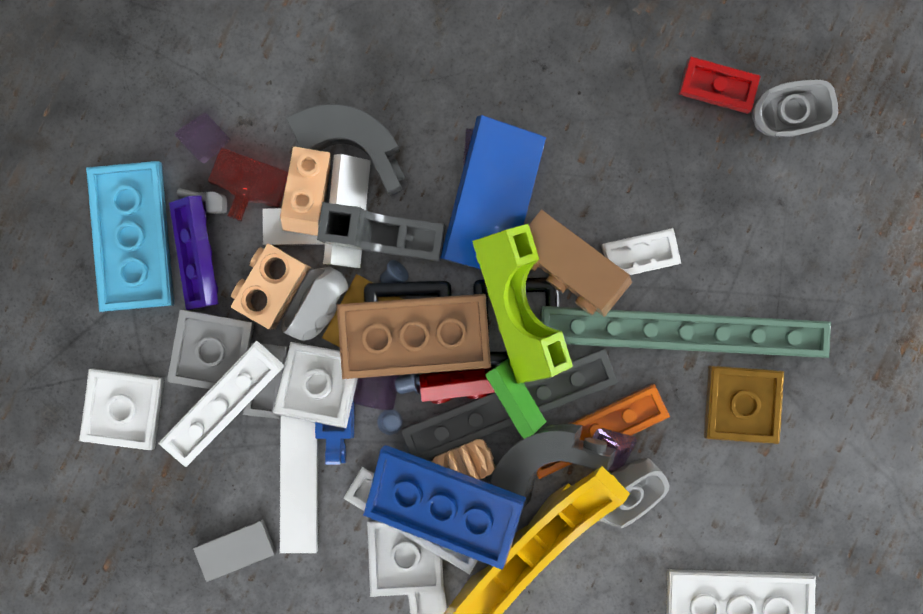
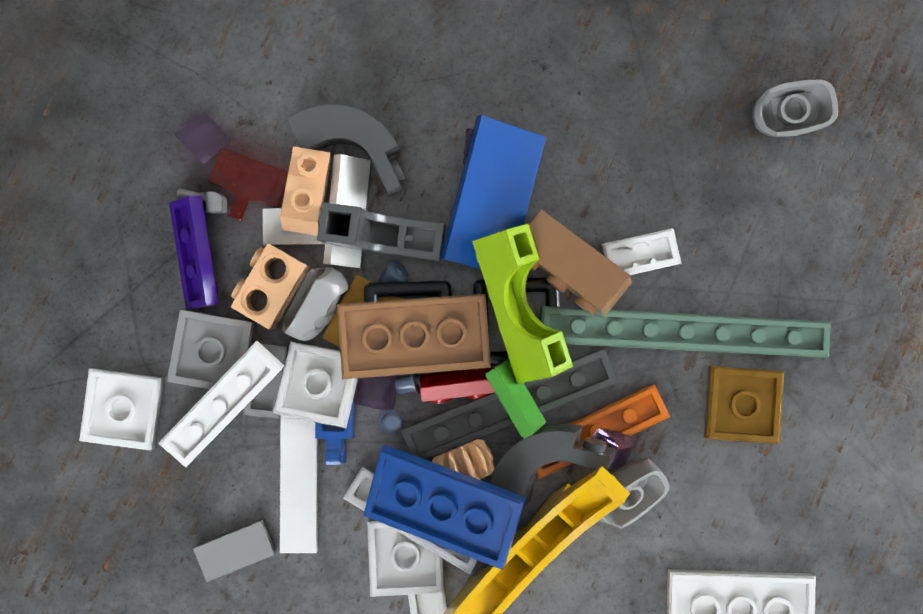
medium azure tile [86,161,174,312] -> none
red plate [678,56,761,114] -> none

